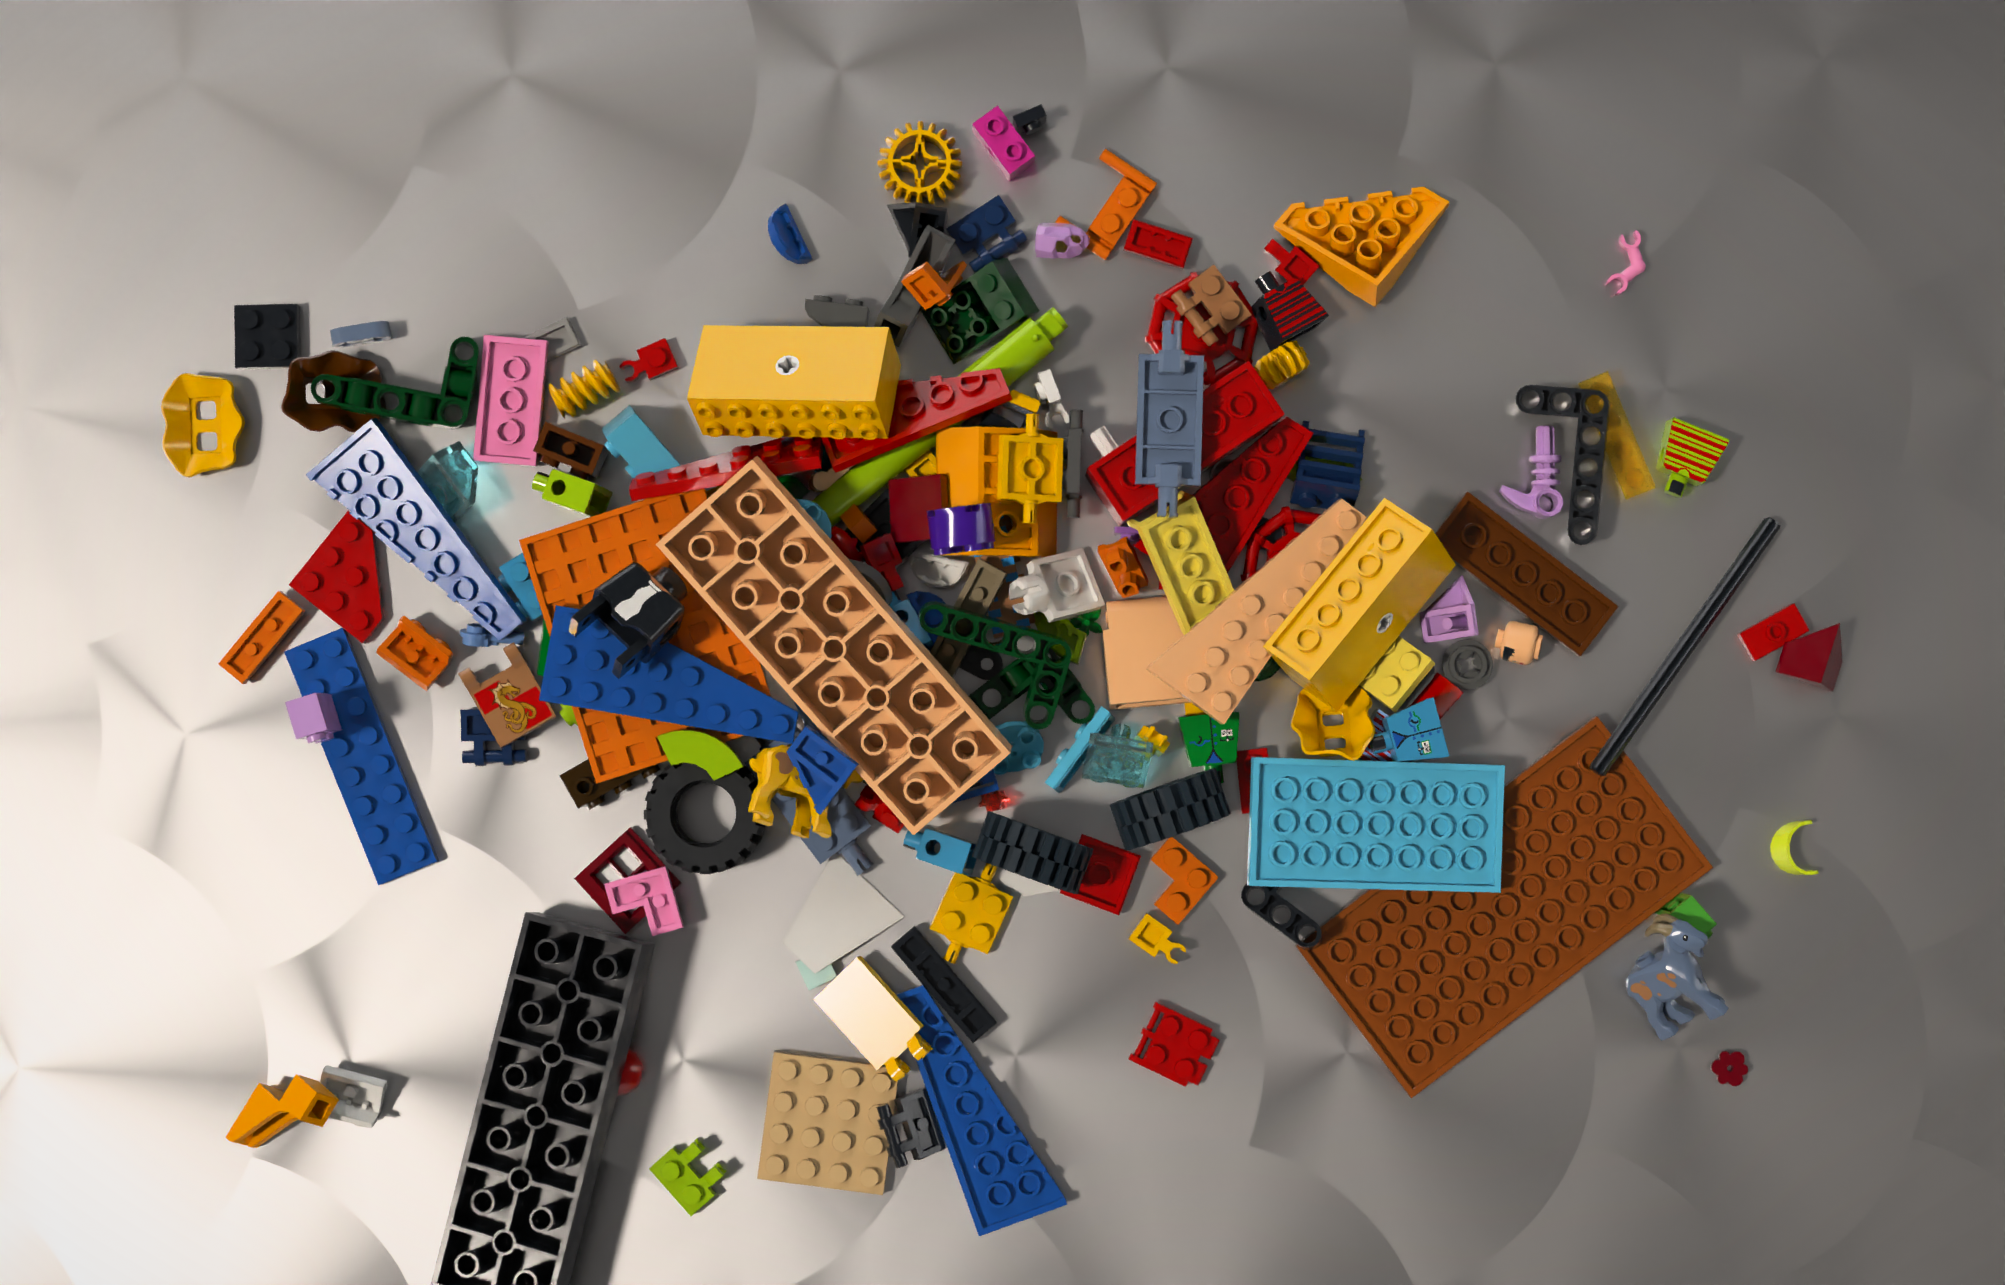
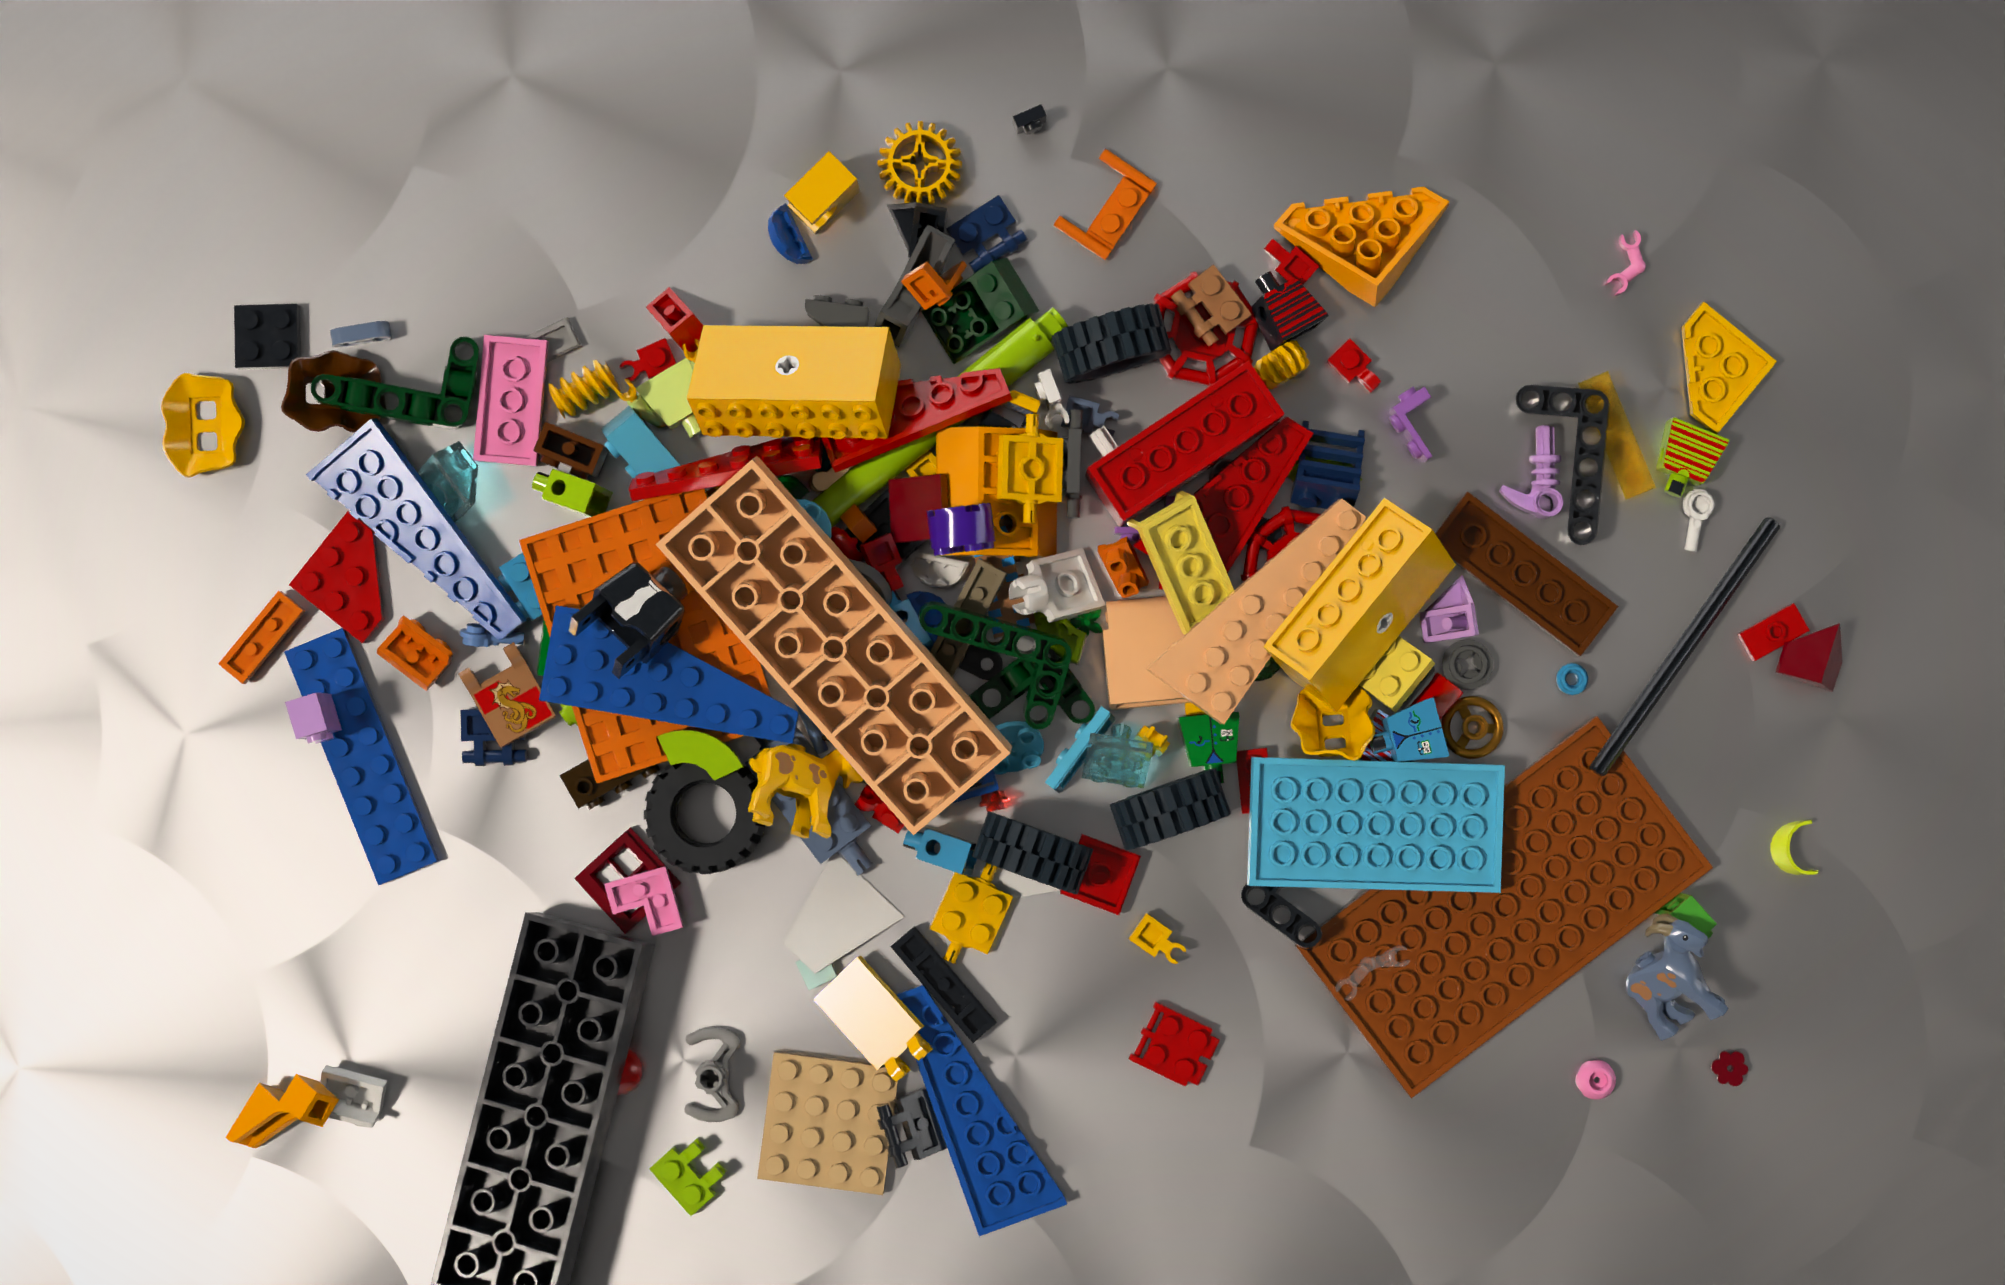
blue wing [787,725,859,814] -> none
dark pink brick [972,105,1035,182] -> none
lavender rock [1035,223,1090,259] -> none
red plate [1123,219,1193,270] -> none
sand blue plate [1135,320,1204,518] -> none
orange plate [1150,837,1219,925] -> none
light nougat head [1495,621,1543,665] -> none
none -> yellowish green torso [615,339,702,438]
none -> red slope [646,287,703,352]
none -> light grey piece [684,1027,740,1122]
none -> yellow piece [784,151,860,235]
none -> black wheel [1052,303,1172,384]
none -> sand blue plate [1061,395,1119,436]
none -> red plate [1327,338,1381,393]
none -> clear piece [1335,945,1410,1001]
none -> medium lavender bracket [1389,386,1432,463]
none -> pearl gold piece [1441,696,1504,759]
none -> dark azure plate [1556,663,1588,695]
none -> bright pink plate [1576,1060,1616,1099]
none -> yellow plate [1681,302,1777,434]
none -> white plate [1683,489,1715,552]

